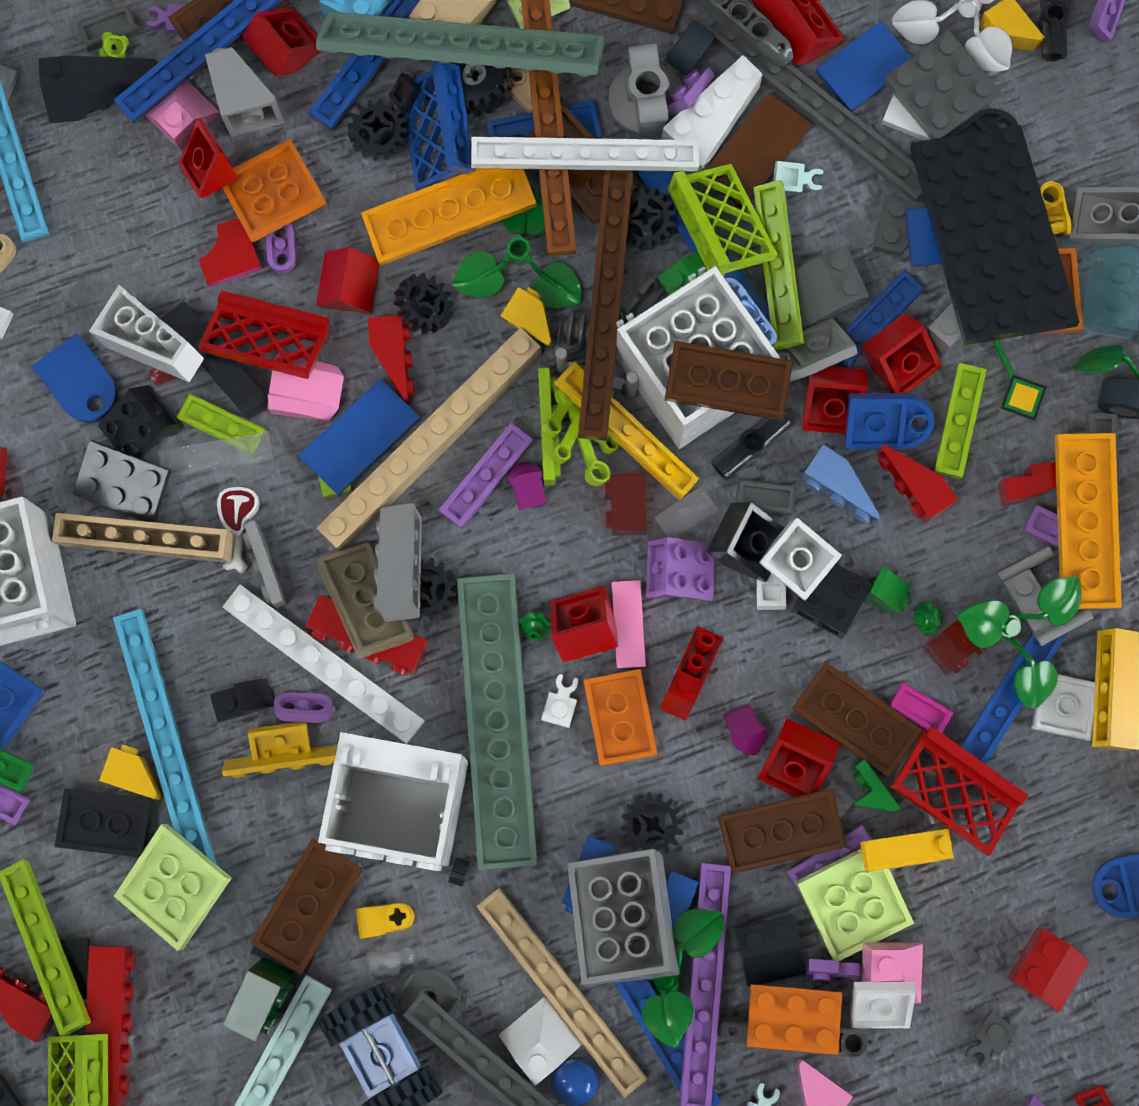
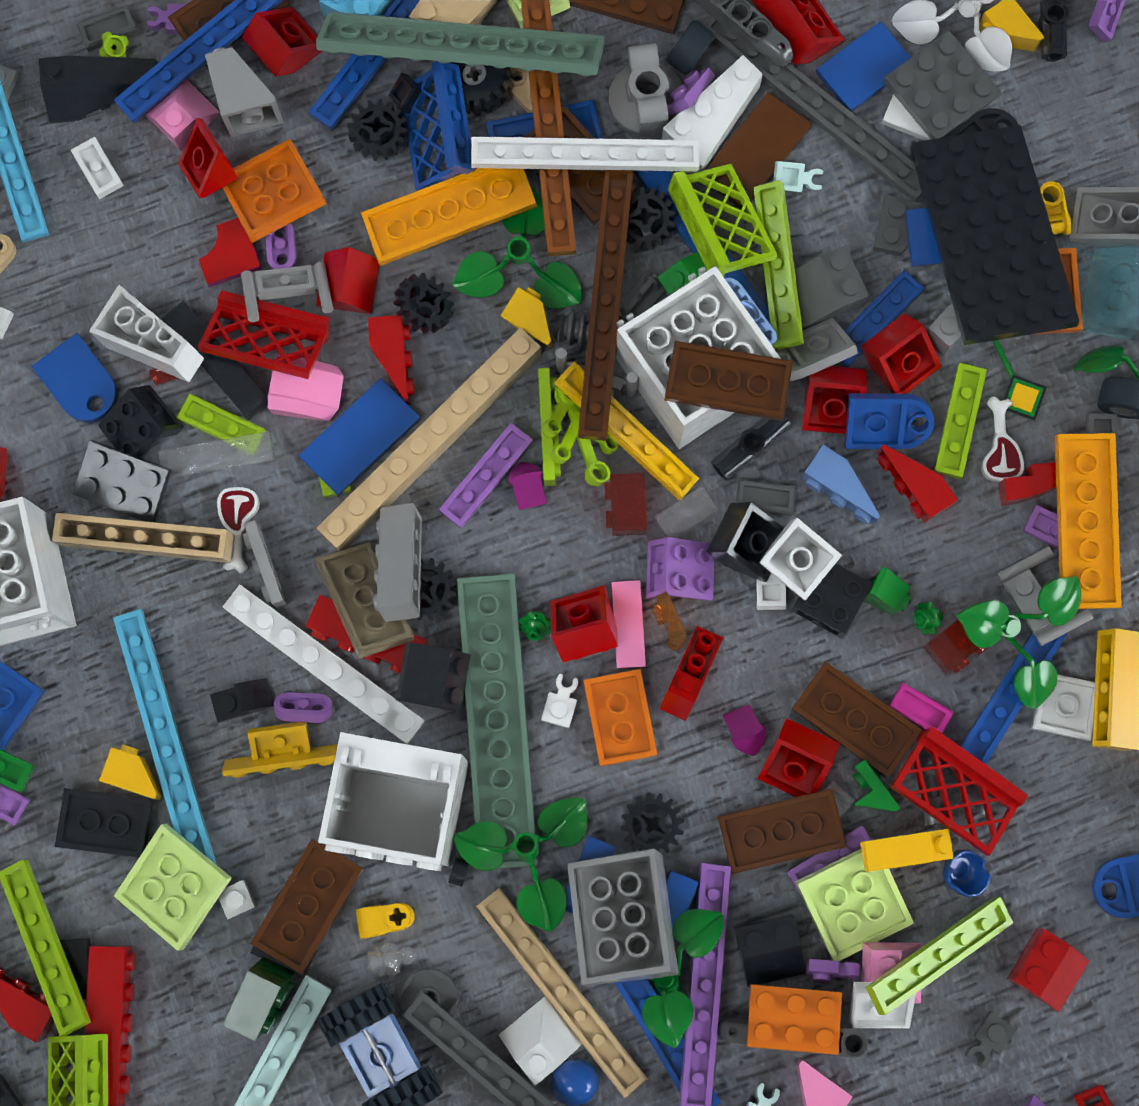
none -> white plate [71,137,124,199]
none -> white plate [218,880,256,920]
none -> light grey plate [241,262,333,322]
none -> black slope [395,642,471,712]
none -> green plant [453,798,588,932]
none -> clear orange plate [652,591,687,651]
none -> lime plate [865,897,1013,1015]
none -> blue hair [943,849,991,897]
none -> white piece [981,397,1024,483]

